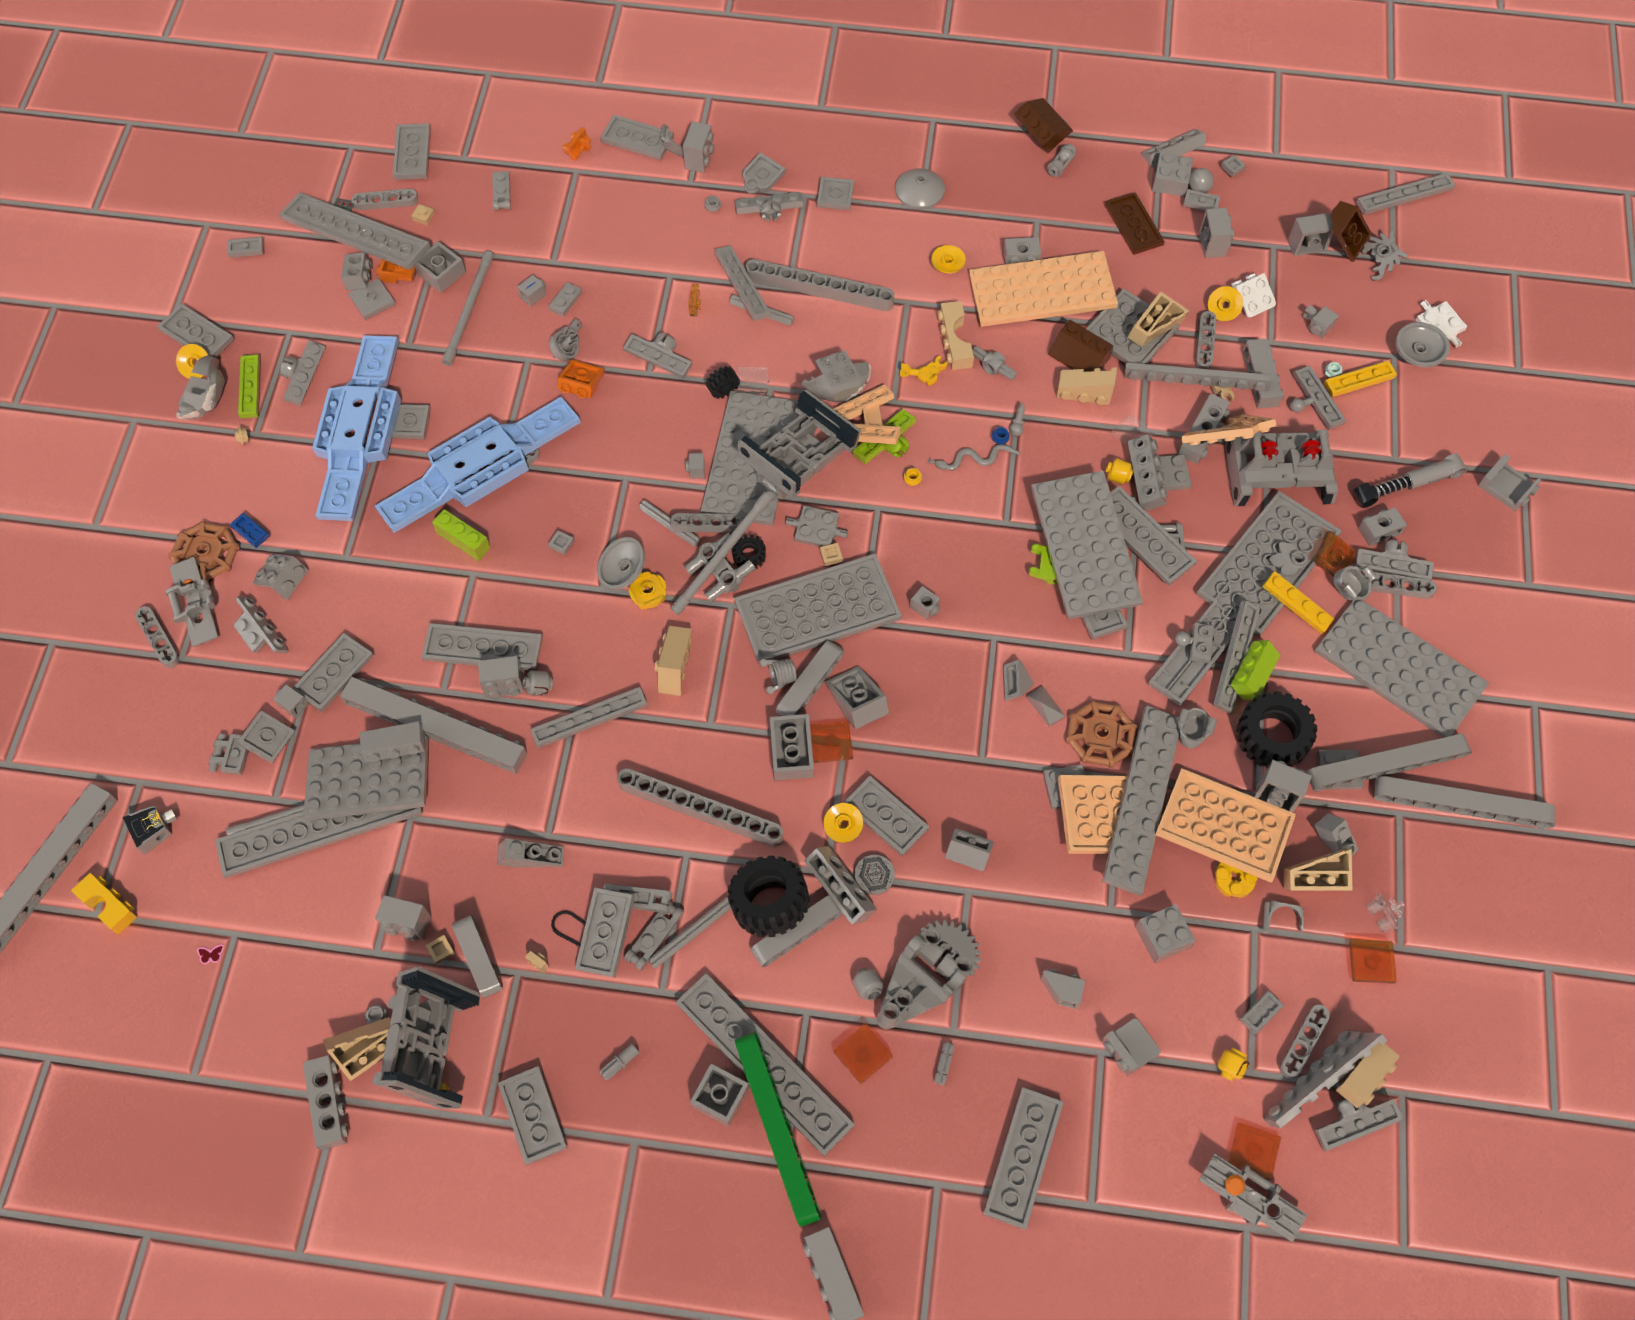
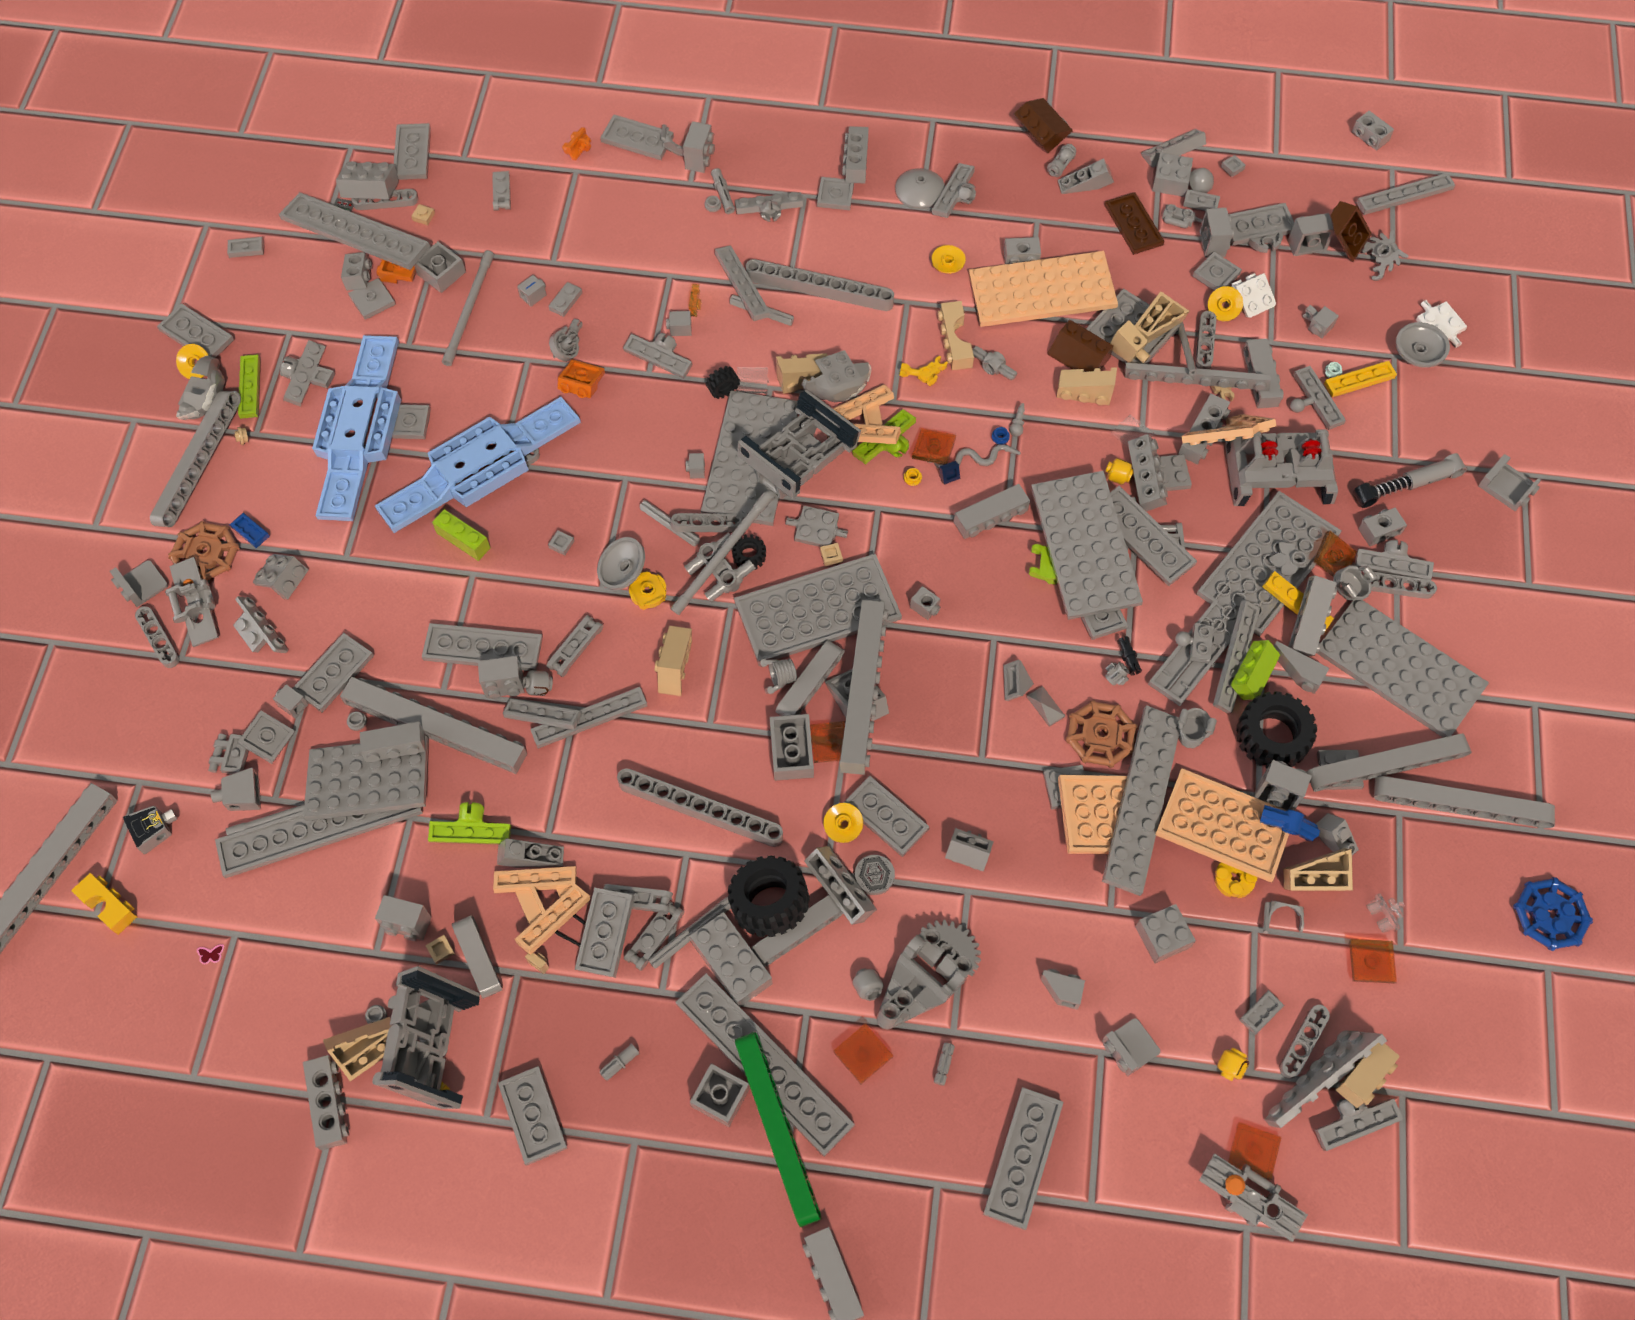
light grey plate [743,153,786,194] -> none
none -> light grey bracket [109,560,168,607]
none -> light grey beam [150,391,241,527]
none -> light grey torso [211,768,261,811]
none -> light grey plate [310,366,335,389]
none -> light grey brick [336,161,399,199]
none -> light grey plate [347,712,367,731]
none -> lime plate [428,802,511,845]
none -> light nougat plate [493,866,590,955]
none -> light grey tile [503,698,582,730]
none -> light grey plate [547,615,604,677]
none -> light grey brick [666,311,692,336]
none -> light grey brick [690,912,773,1007]
none -> light grey pin [711,168,735,214]
none -> tan wedge [776,353,828,394]
none -> light grey brick [840,600,888,775]
none -> light grey brick [842,126,869,183]
none -> clear orange plate [912,428,956,465]
none -> light grey plate [932,163,976,218]
none -> dark blue plate [939,461,960,485]
none -> light grey brick [954,484,1030,539]
none -> light grey slope [1058,158,1114,194]
none -> light grey gear [1105,662,1129,686]
none -> tan torso [1110,320,1150,364]
none -> black pin [1117,636,1142,676]
none -> light grey piece [1162,204,1203,228]
none -> light grey piece [1178,322,1197,376]
none -> light grey plate [1193,252,1242,291]
none -> light grey plate [1228,203,1294,253]
none -> blue piece [1260,805,1320,841]
none -> light grey slope [1274,641,1329,694]
none -> light grey brick [1288,576,1337,656]
none -> light grey brick [1352,111,1394,151]
none -> blue plate [1513,877,1593,951]

